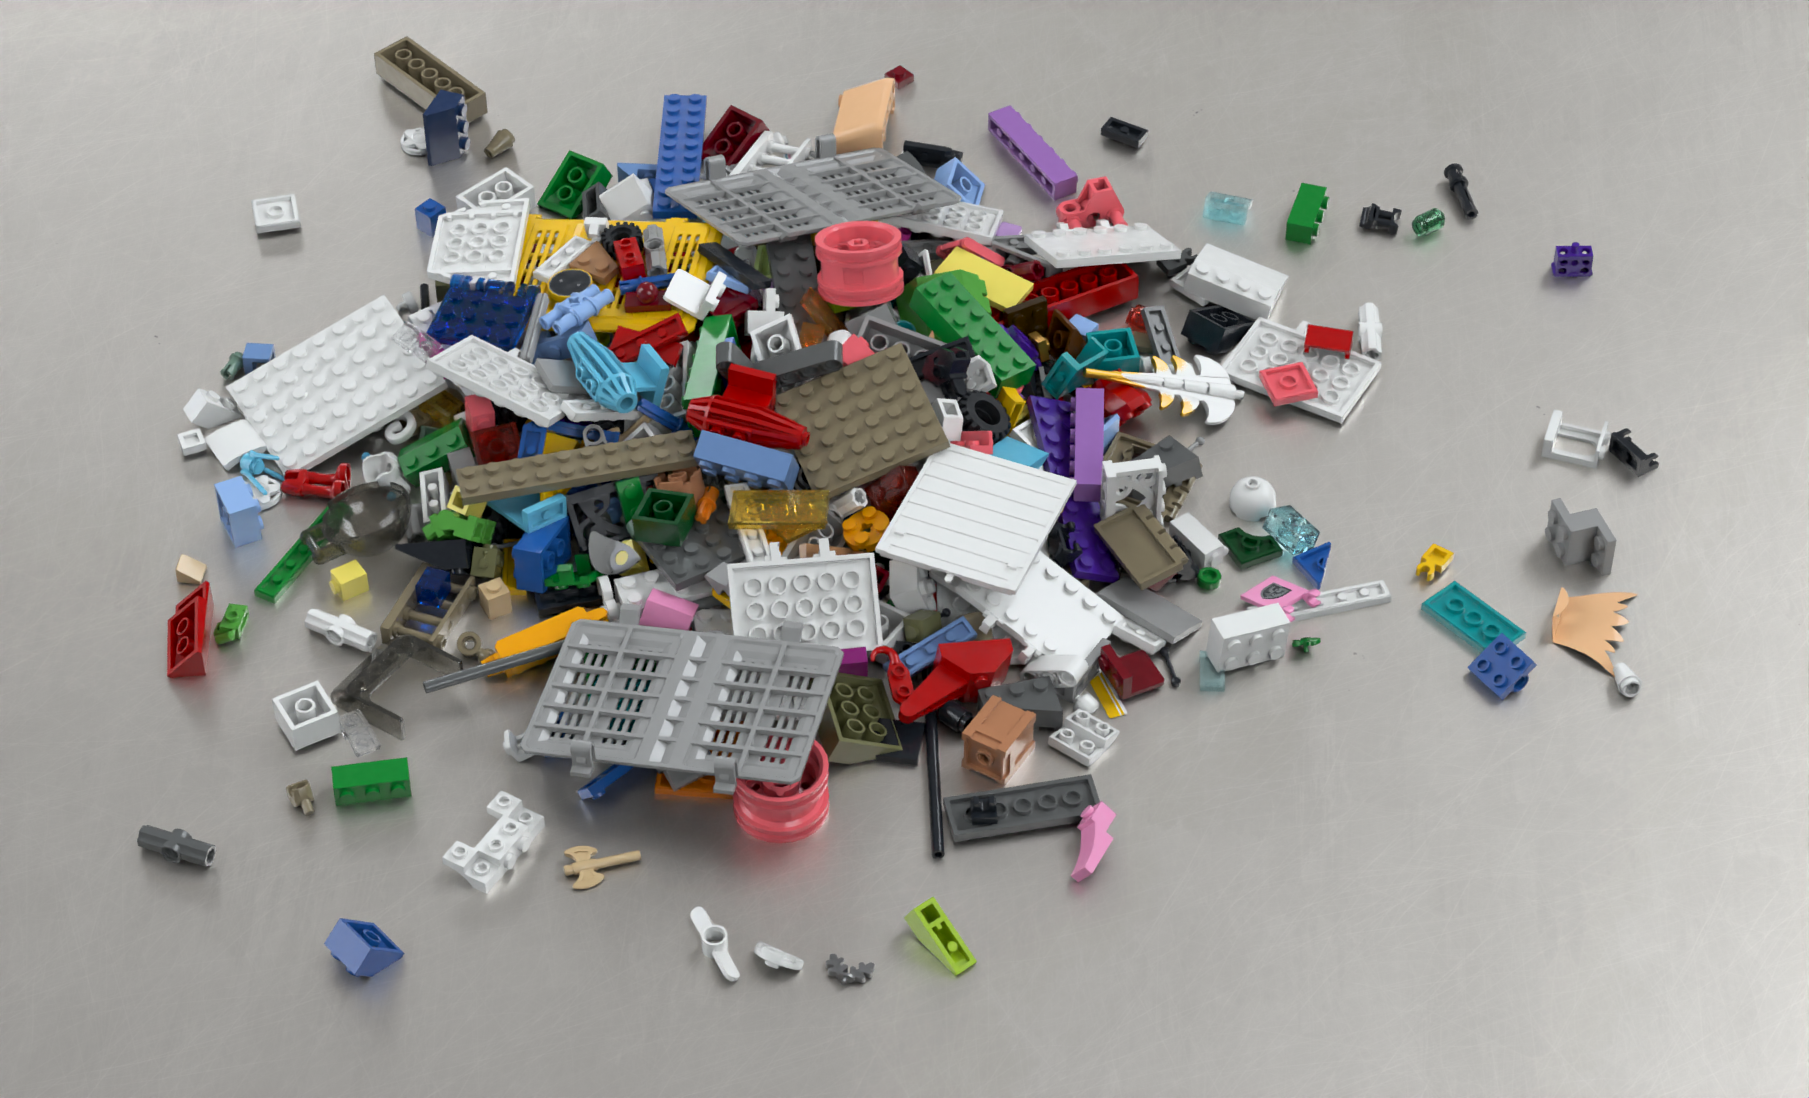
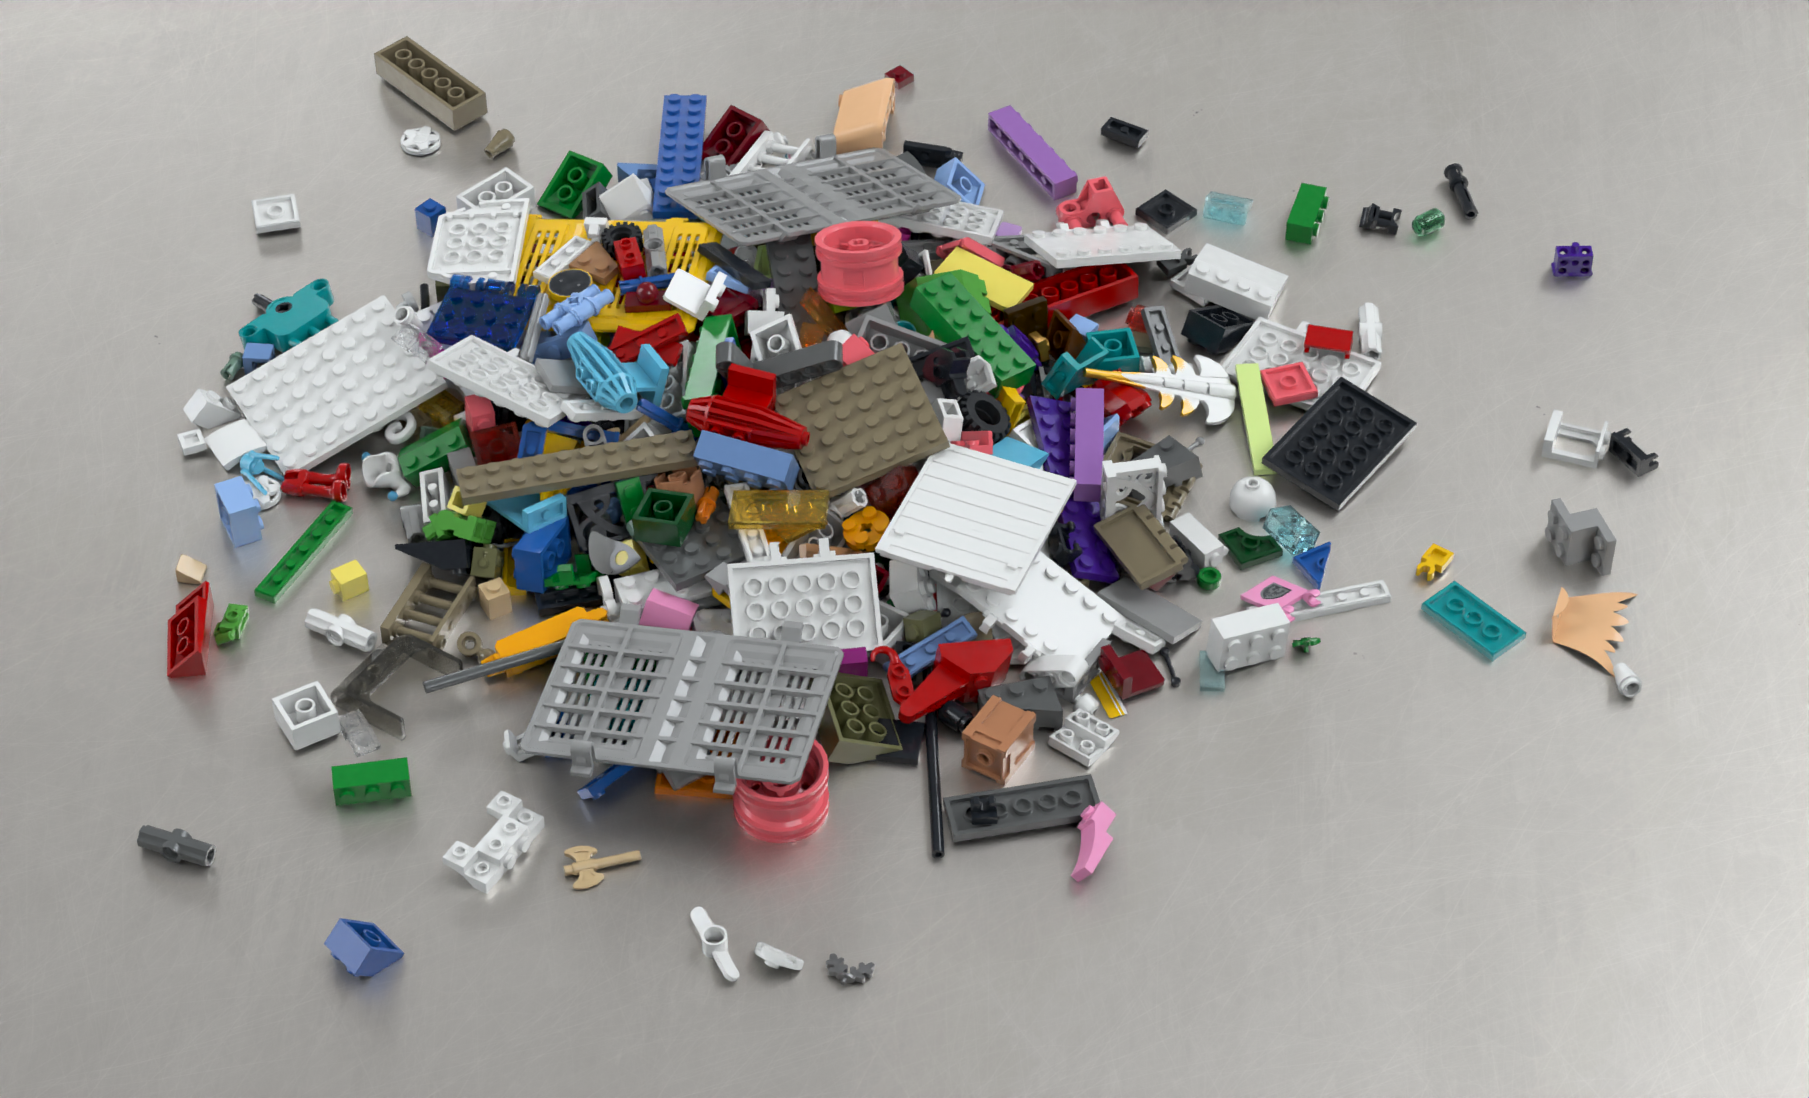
dark tan piece [286,780,315,816] -> none
clear smoke windscreen [300,481,412,565] -> none
clear blue brick [415,566,451,609] -> none
dark blue slope [423,90,471,166] -> none
lime slope [904,896,977,976] -> none
blue plate [1467,632,1537,701] -> none
none -> teal piece [239,279,339,353]
none -> white cone [393,306,423,333]
none -> black tile [1135,189,1197,235]
none -> yellowish green tile [1235,363,1277,475]
none -> black plate [1261,377,1417,511]

